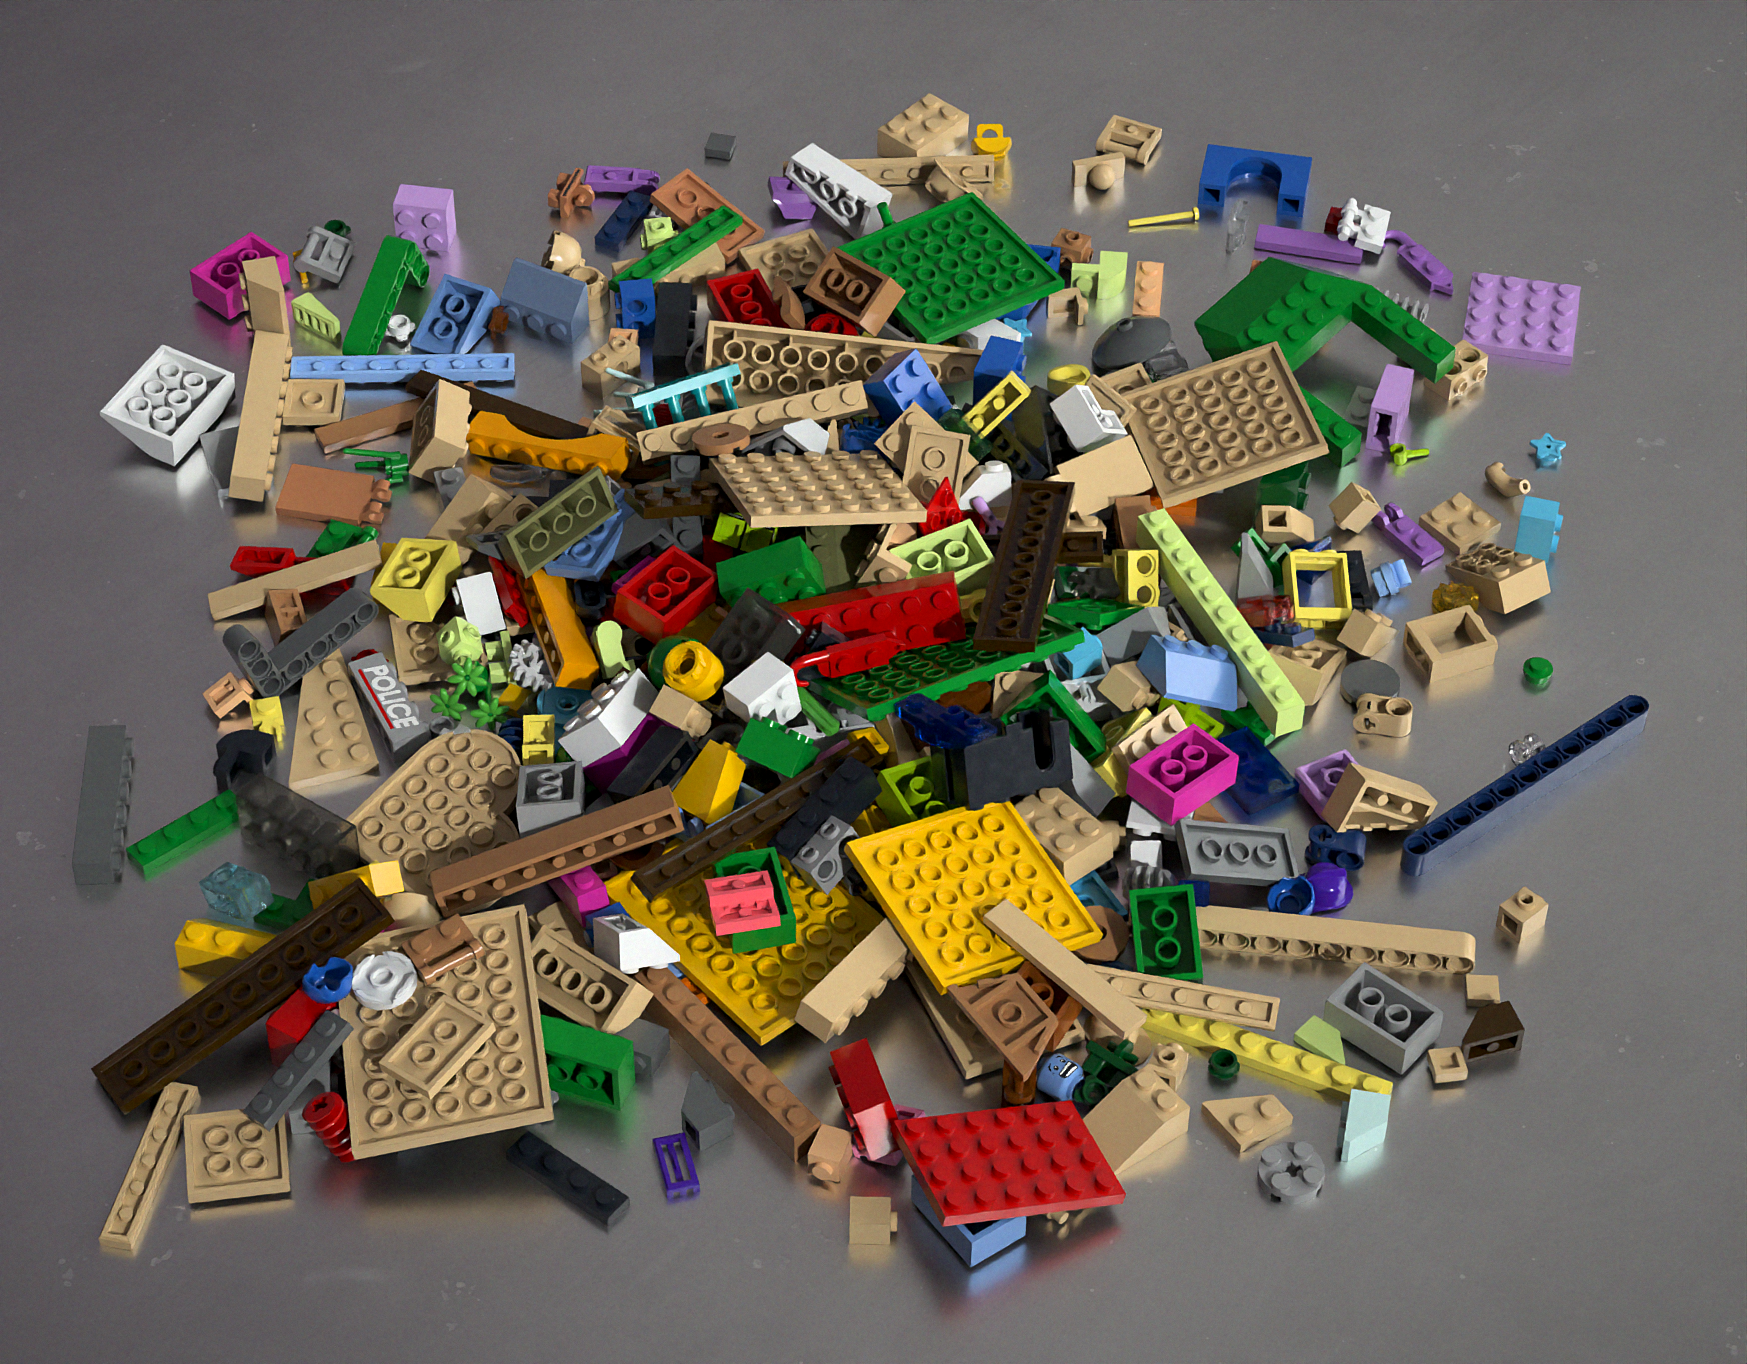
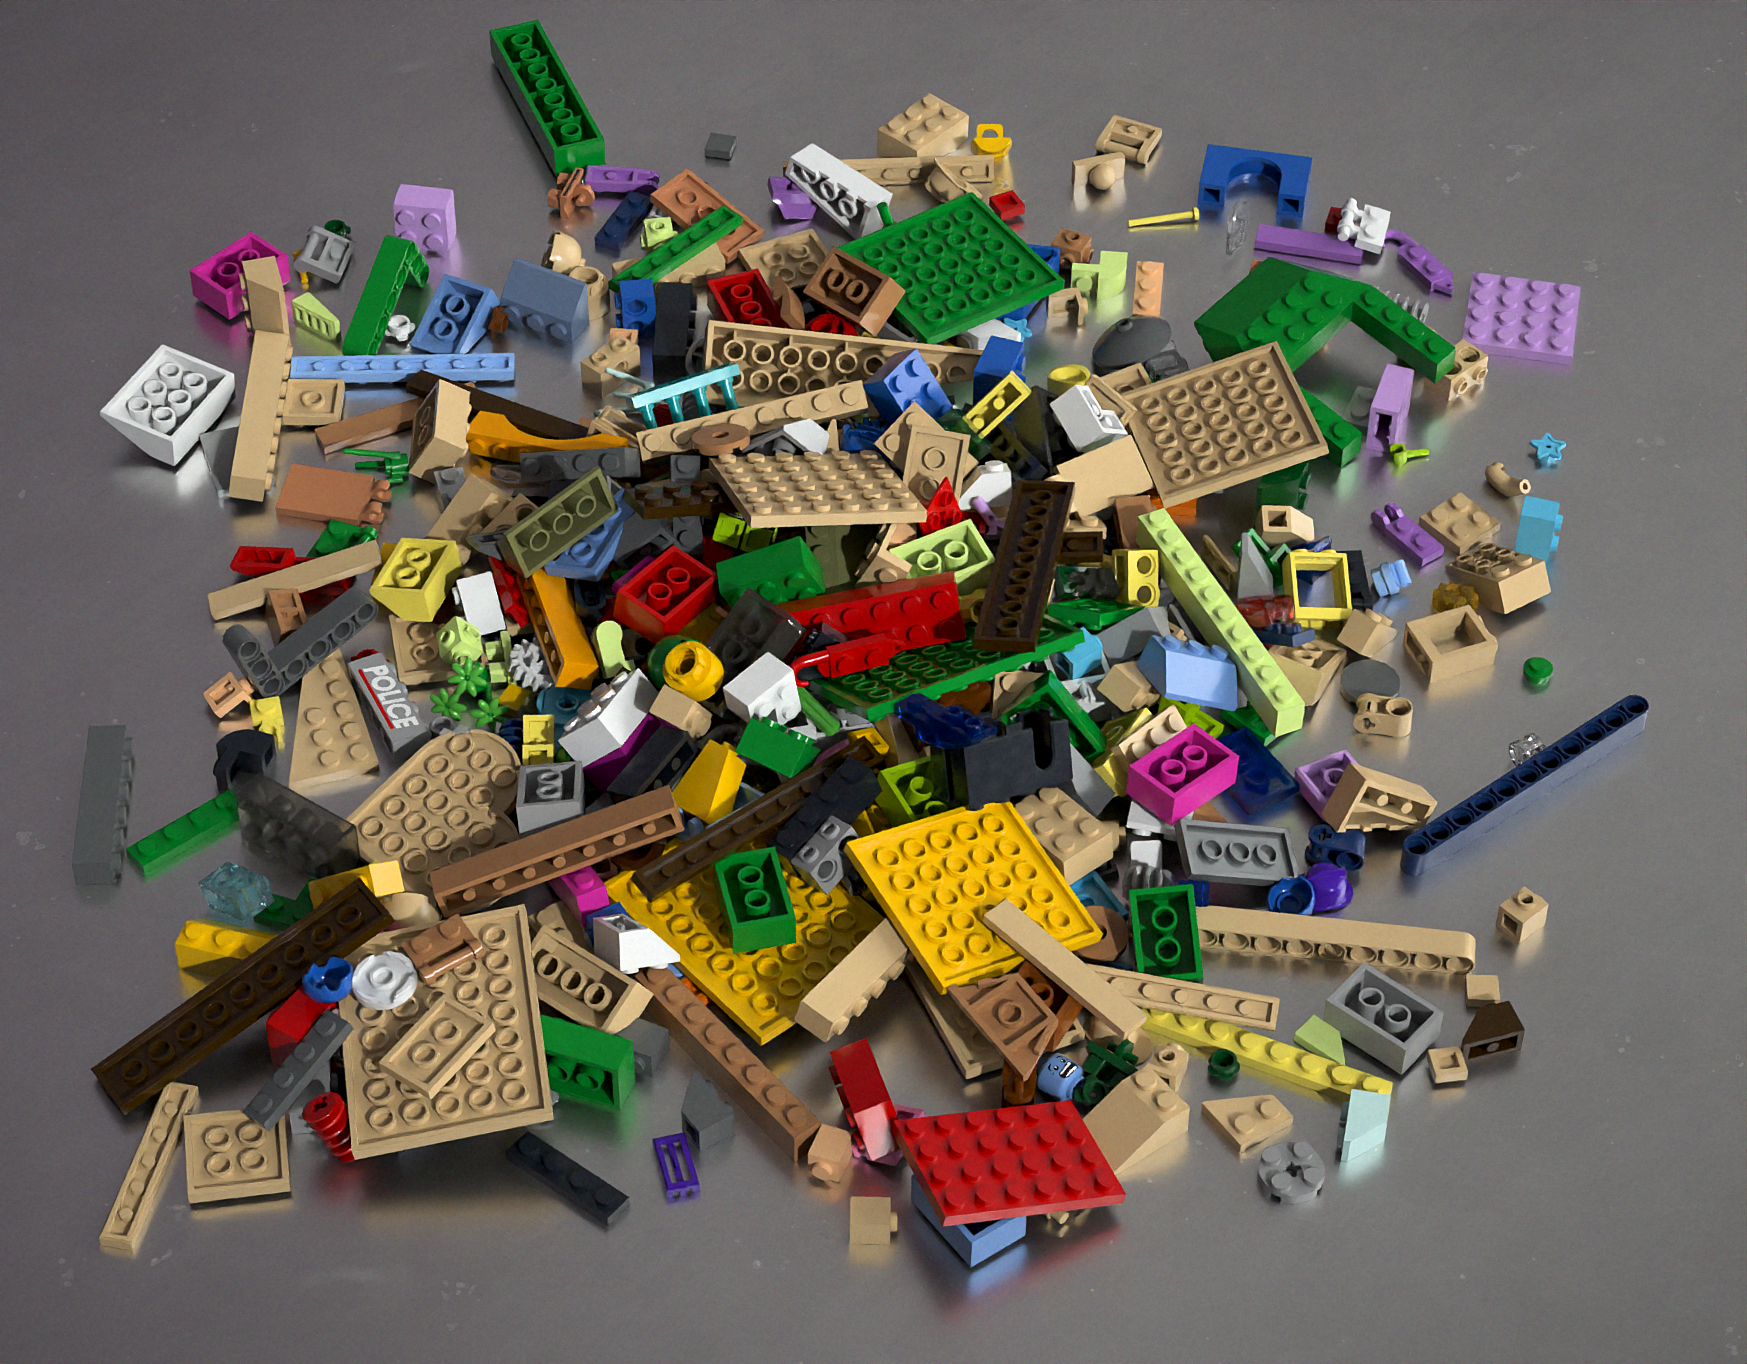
coral slope [704,870,781,936] -> none
tan brick [1328,482,1381,533] -> none
none -> green brick [489,20,606,176]
none -> dark grey arch [520,447,641,483]
none -> red plate [989,190,1025,220]
none -> tan slope [1201,535,1238,593]

